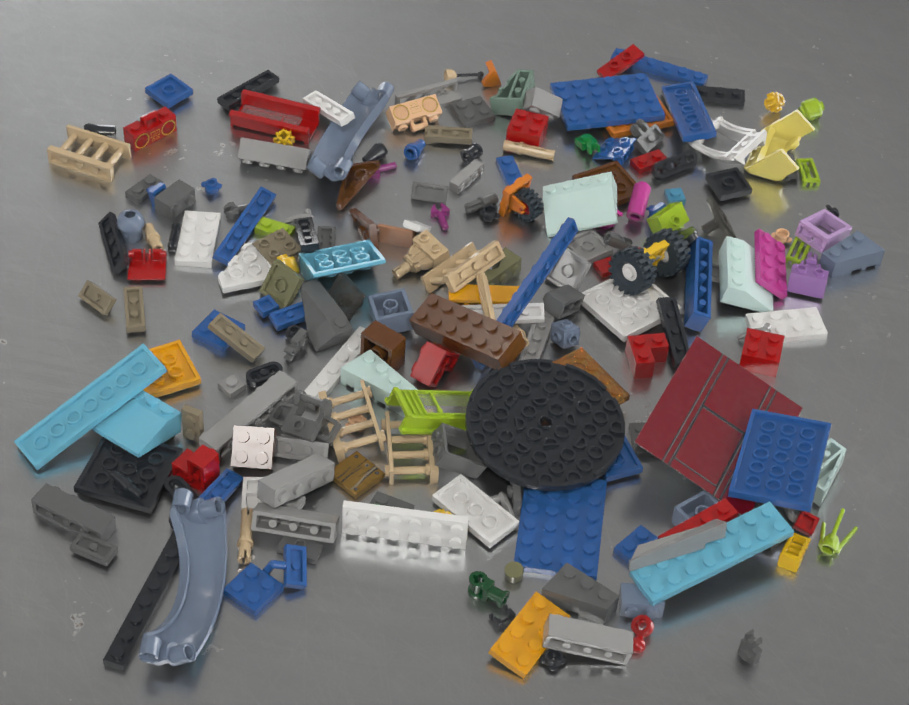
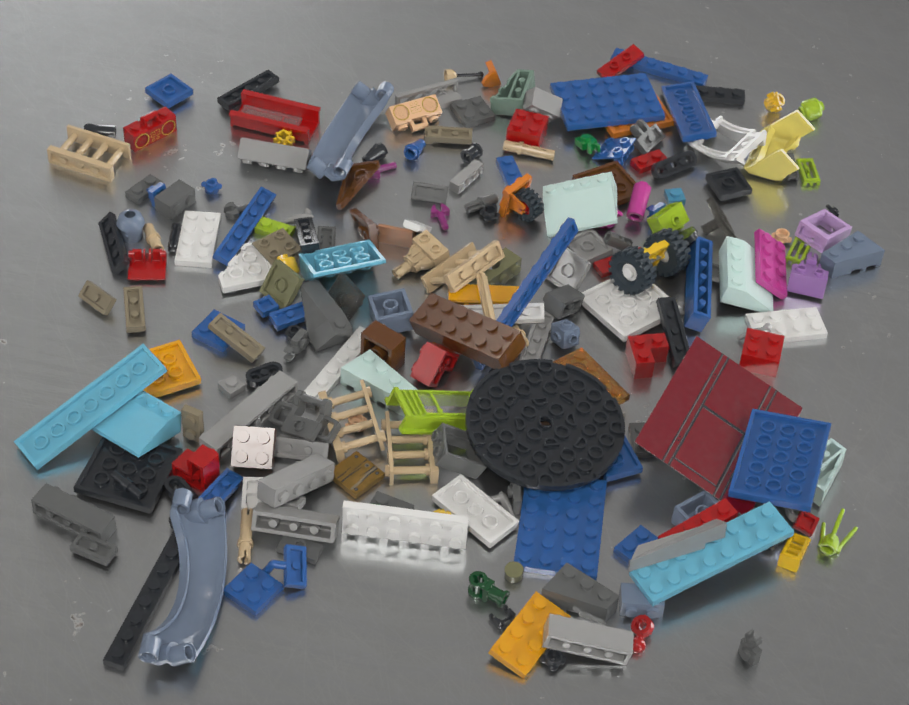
white plate [303,90,355,127] -> none

